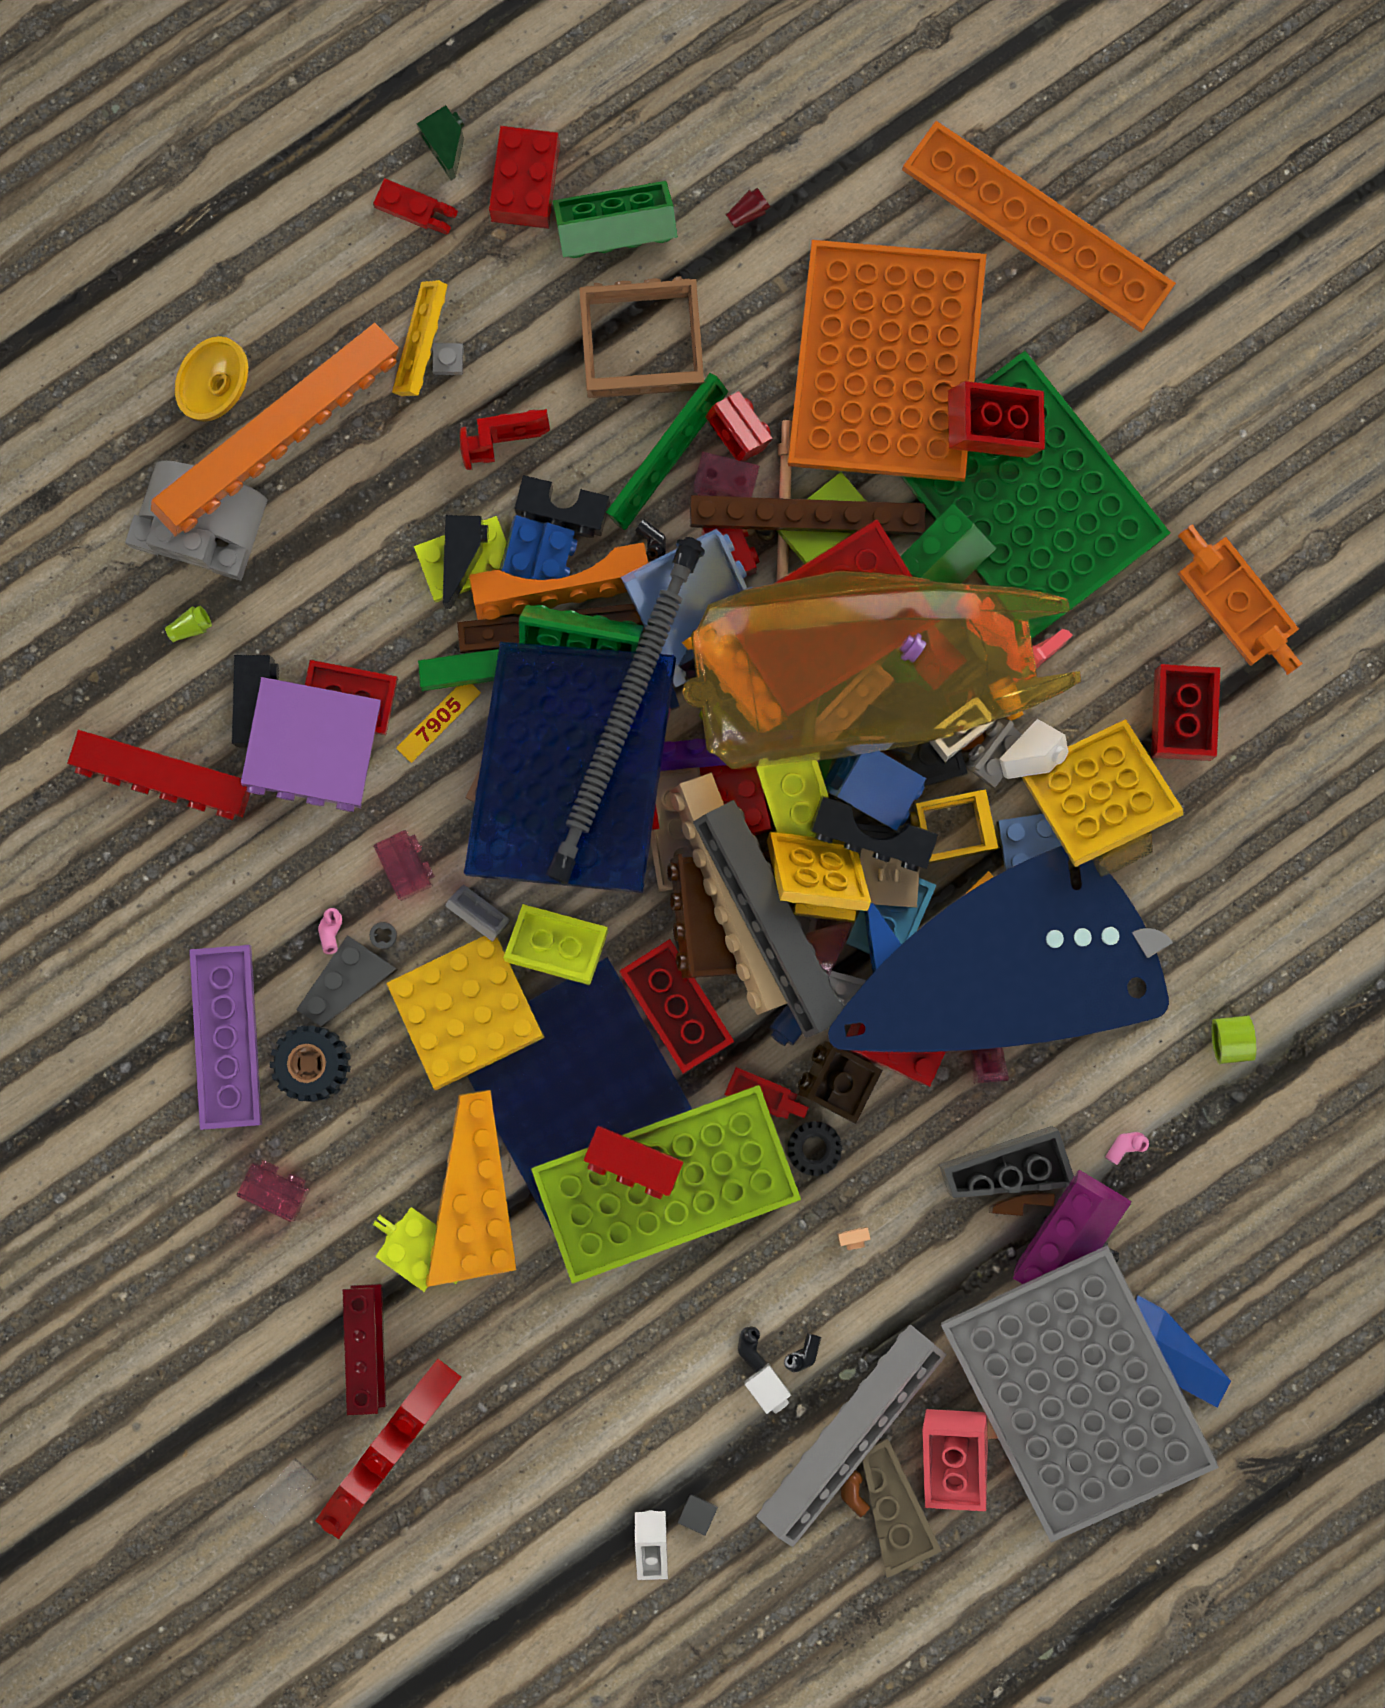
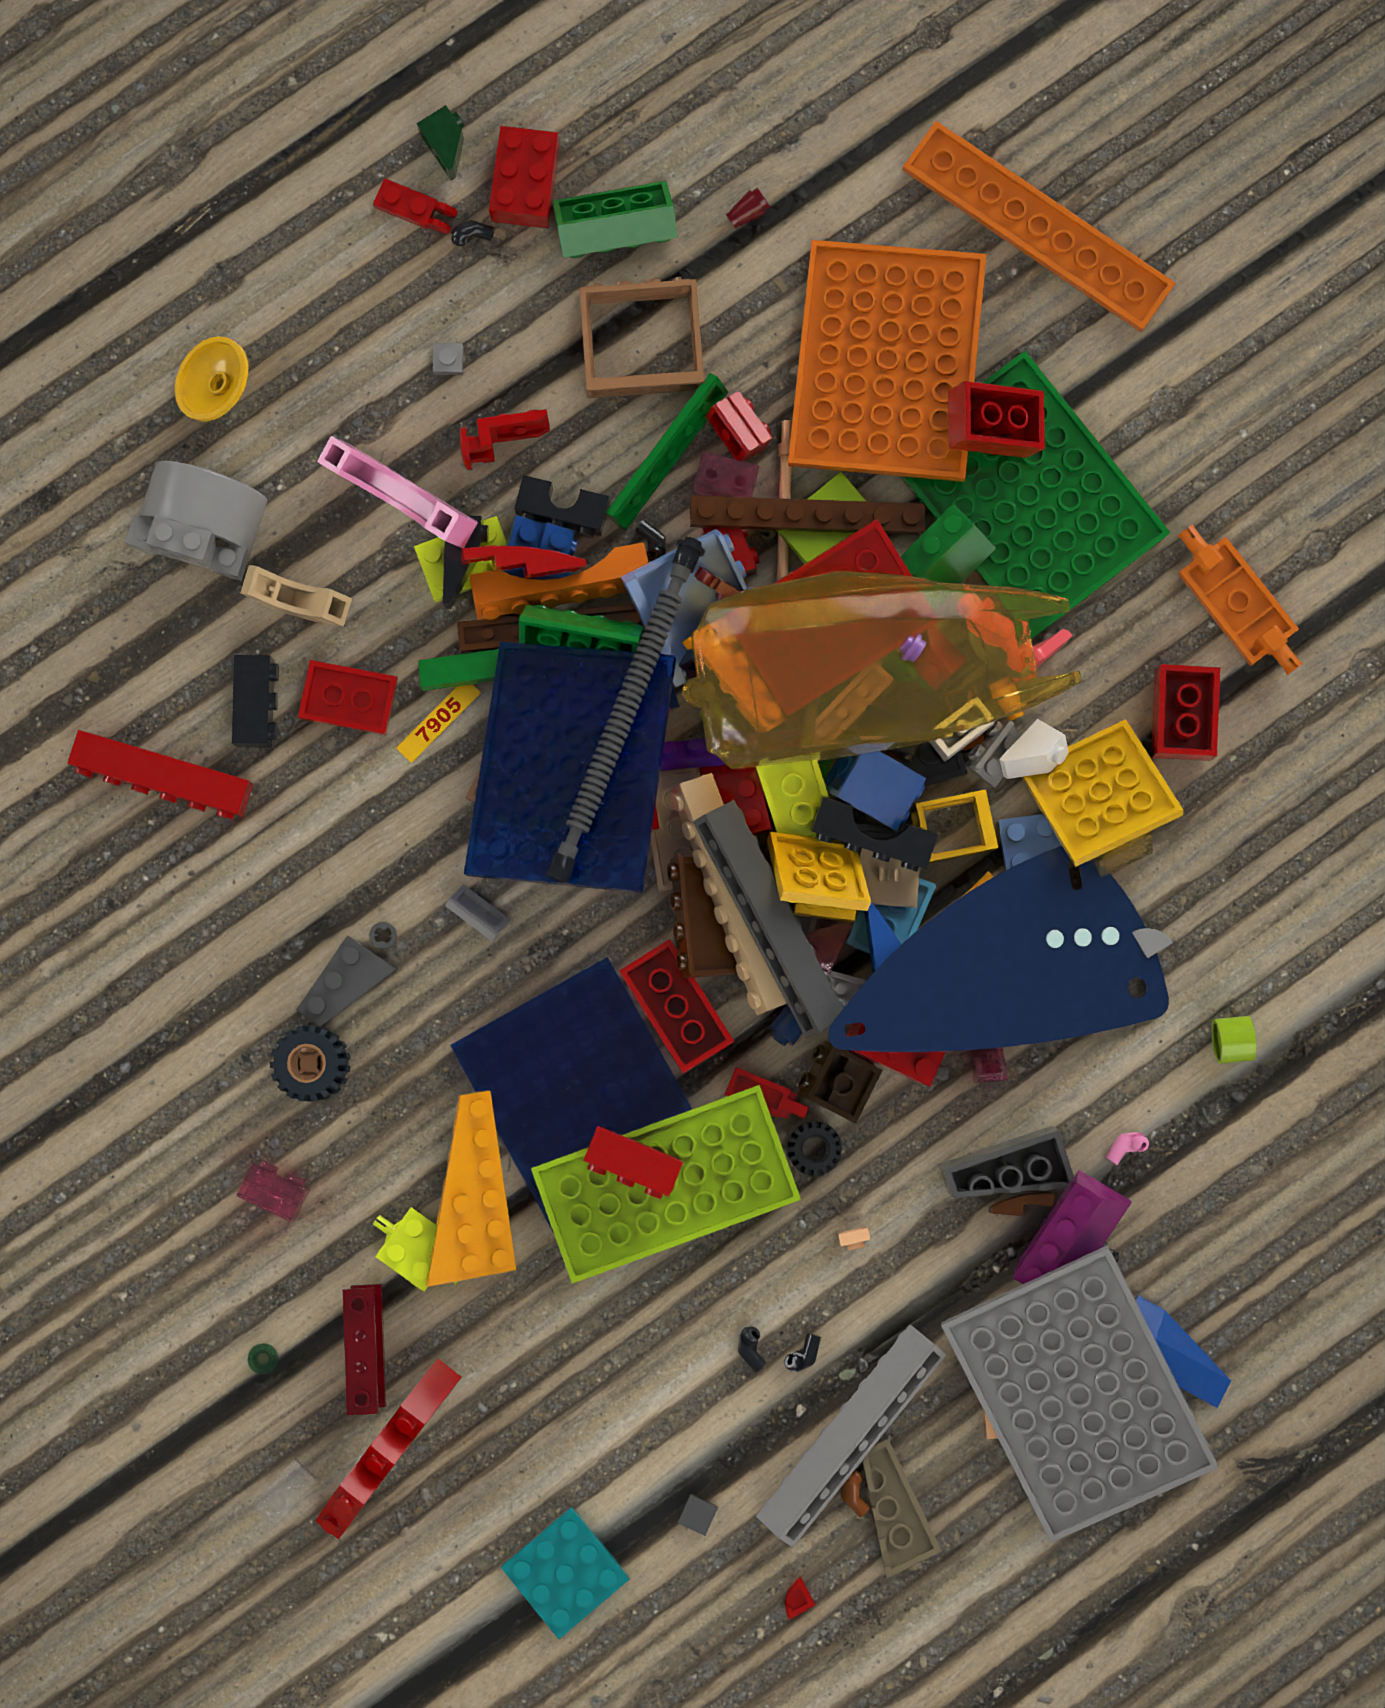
orange brick [151,323,399,537] -> none
lime cone [165,606,212,643] -> none
medium lavender plate [190,945,262,1130] -> none
medium lavender panel [241,677,381,812] -> none
bright pink arm [318,908,342,954] -> none
clear pink brick [373,830,435,901] -> none
yellow plate [386,936,544,1091] -> none
yellow plate [392,280,448,396] -> none
neon yellow plate [503,904,608,985] -> none
white slope [635,1510,668,1580] -> none
white brick [744,1363,791,1414] -> none
coral slope [922,1409,988,1511] -> none
none -> tan arch [240,565,352,627]
none -> clear green plate [247,1343,279,1374]
none -> bright pink arch [317,436,478,548]
none -> black arm [451,220,495,246]
none -> red slope [460,545,587,579]
none -> teal plate [501,1506,630,1640]
none -> dark red plate [694,566,746,606]
none -> red tile [785,1576,816,1620]

